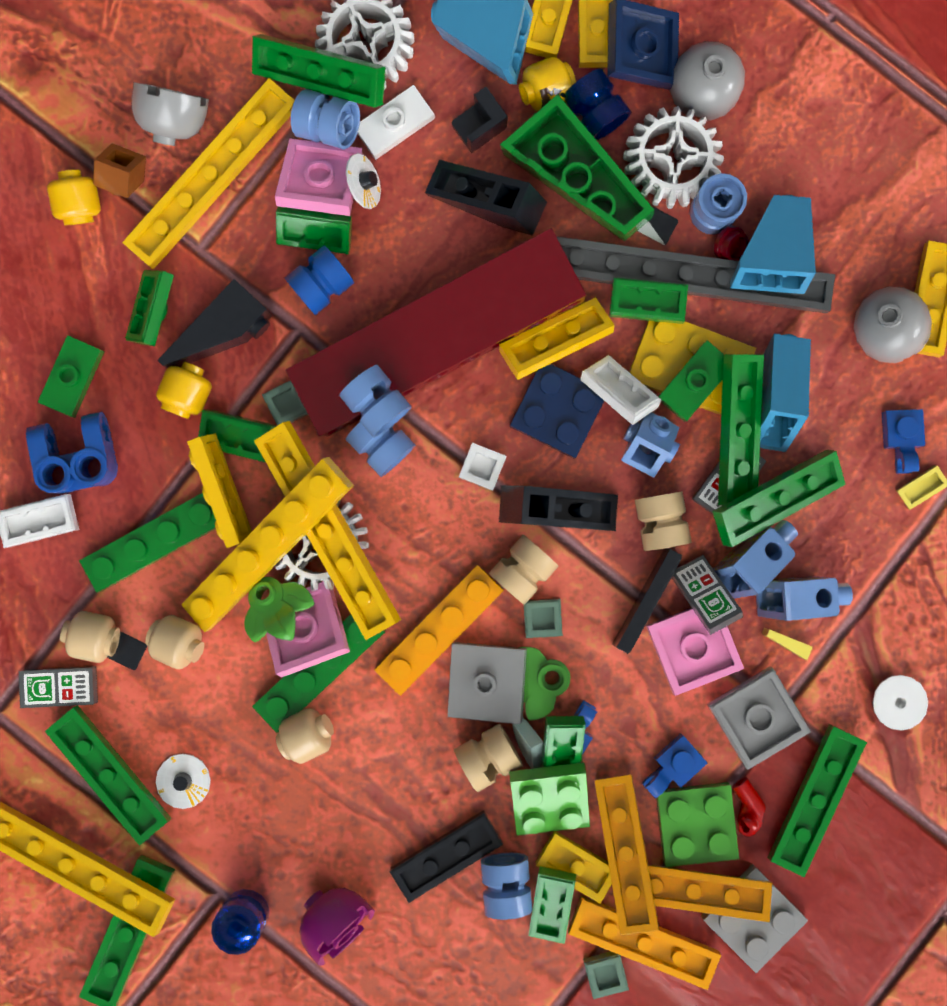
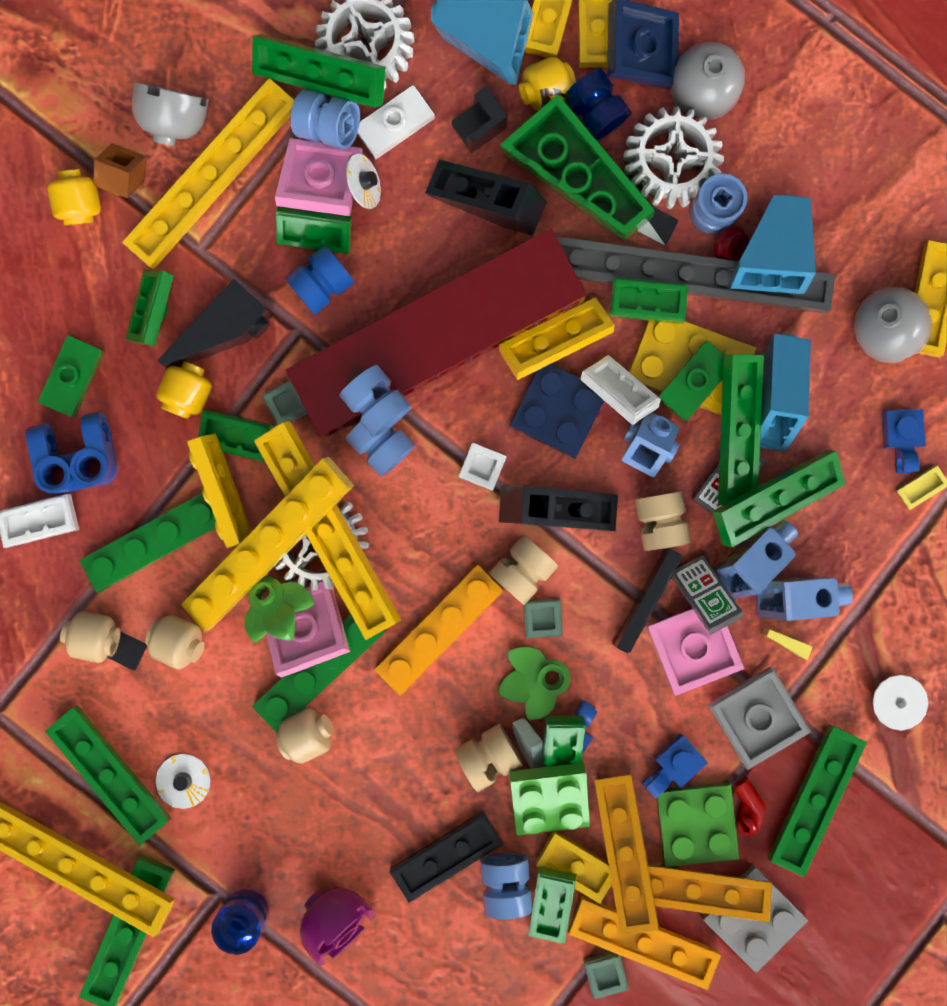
tile [18,666,98,708] -> none
light grey plate [447,642,527,724] -> none

